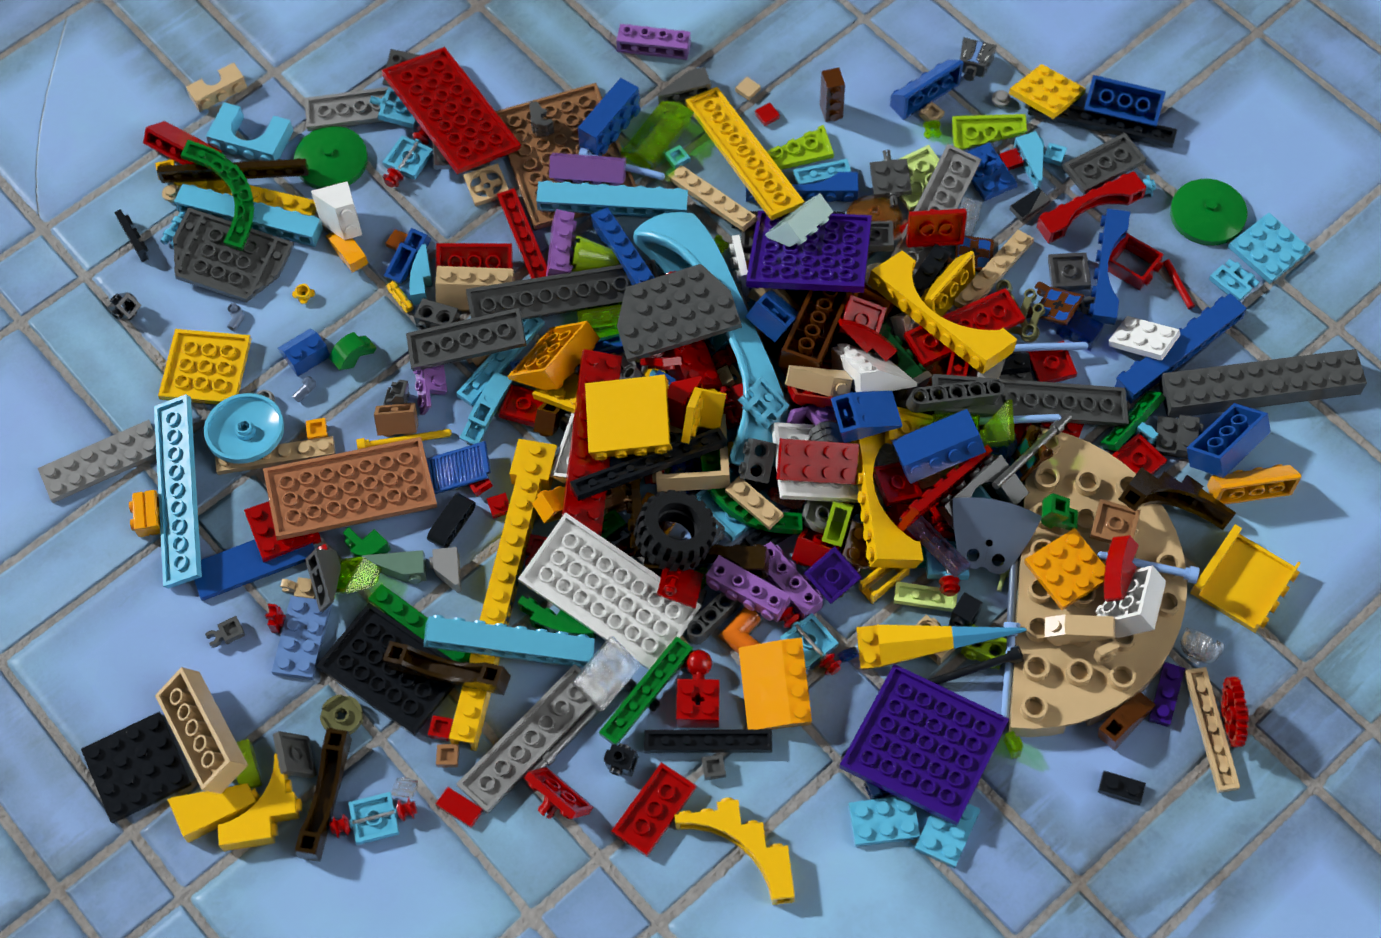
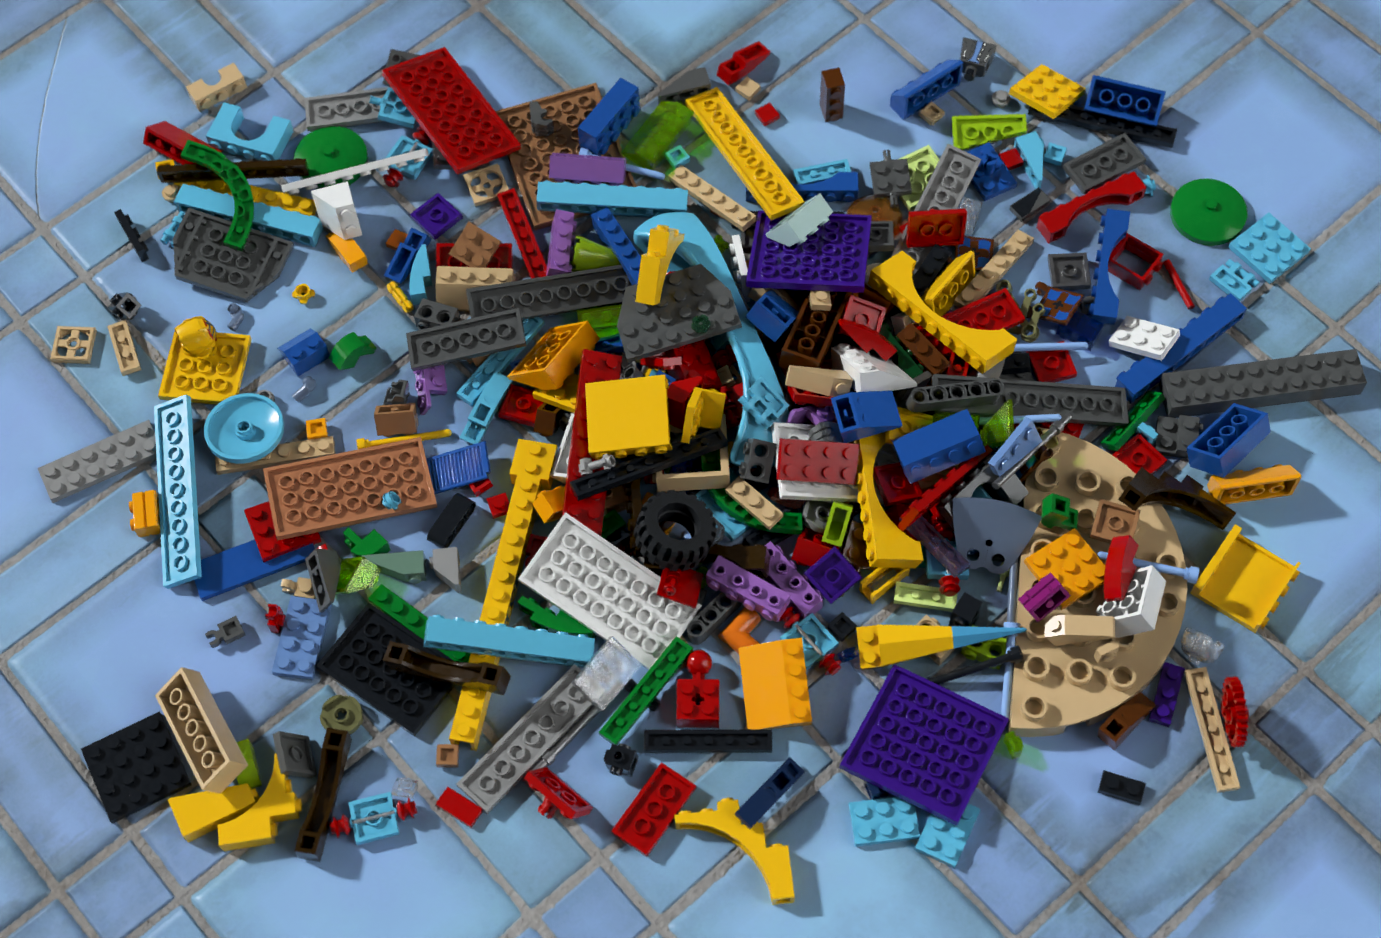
red plate [428,715,454,741] -> none
medium lavender brick [616,24,691,60] -> none
dark grey plate [701,754,726,780] -> none
lime wing [767,124,834,170] -> none
clear neon green plate [923,120,942,139] -> none
none -> tan piece [50,326,97,364]
none -> tan plate [107,320,142,376]
none -> yellow piece [174,316,217,360]
none -> white plate [281,148,429,195]
none -> medium azure plate [382,491,401,510]
none -> dark purple plate [410,193,463,240]
none -> medium nougat plate [449,221,501,268]
none -> light grey bar [578,454,616,477]
none -> yellow arch [635,225,685,305]
none -> clear green plate [691,315,711,334]
none -> red slope [716,41,771,86]
none -> dark blue slope [734,757,805,829]
none -> tan plate [809,290,832,311]
none -> black plate [827,612,857,642]
none -> reddish brown plate [896,323,951,375]
none -> medium blue wing [988,417,1043,477]
none -> magenta brick [1018,572,1071,623]

